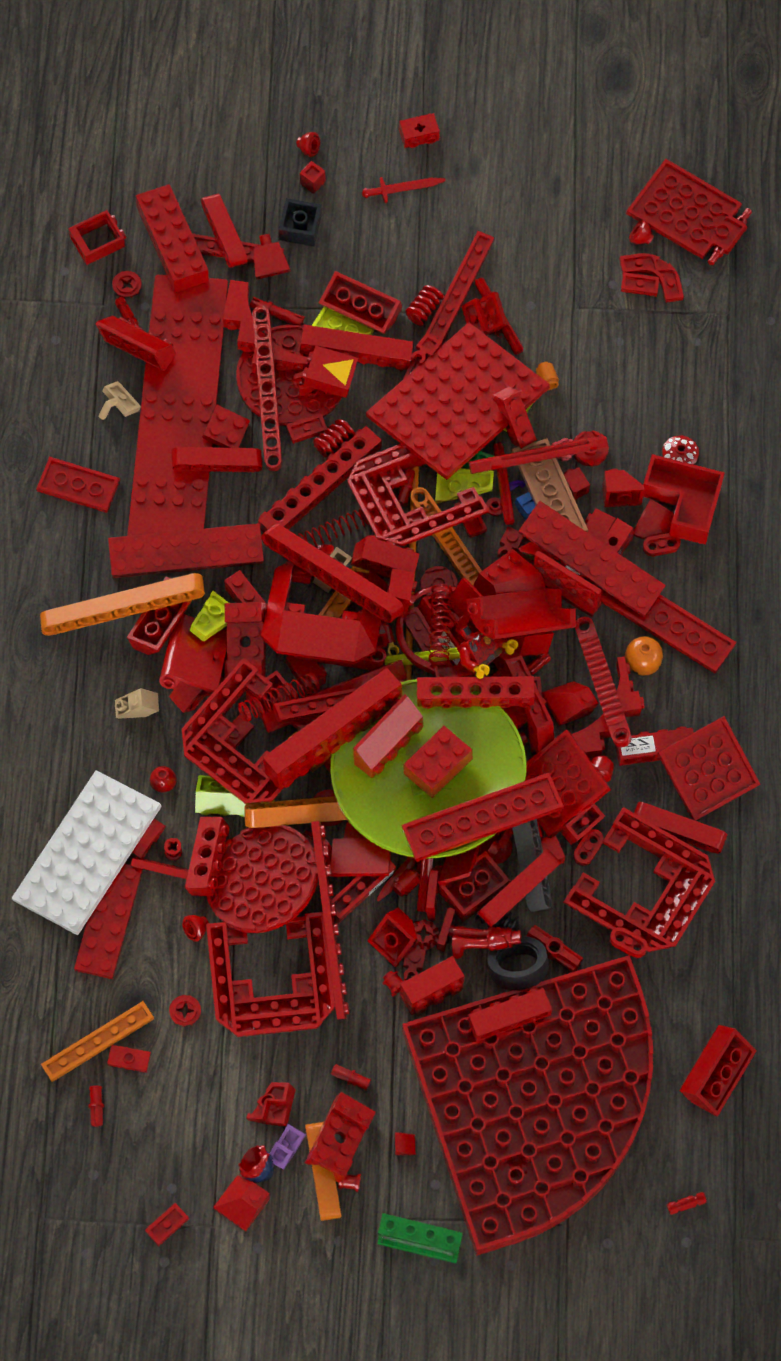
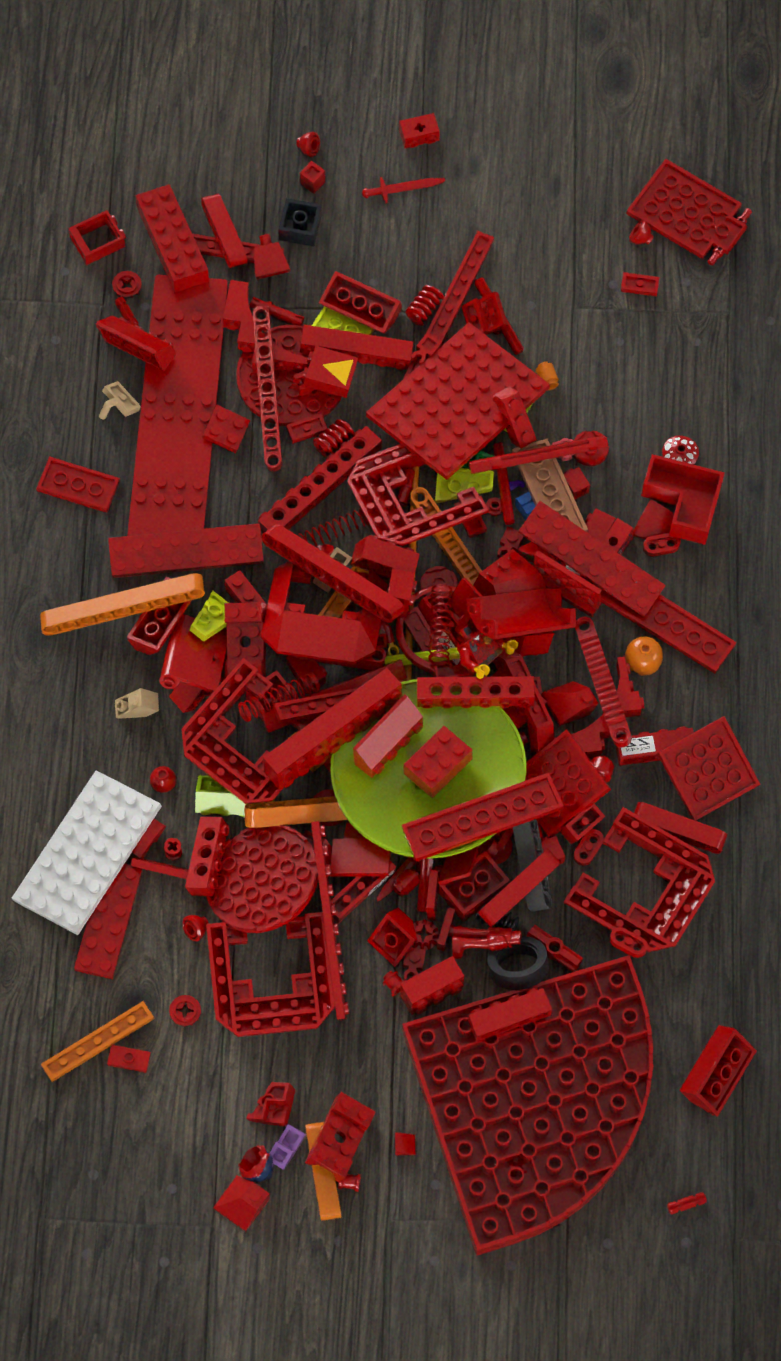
red axle [88,1085,104,1127] -> none
red plate [145,1203,189,1246] -> none
red beam [171,447,263,472] -> none
red plate [225,714,254,749] -> none
red axle [331,1064,371,1091] -> none
green window [377,1213,463,1264] -> none
red axle [527,653,551,676] -> none
red slope [602,469,645,507] -> none
red plate [619,253,684,303] -> none

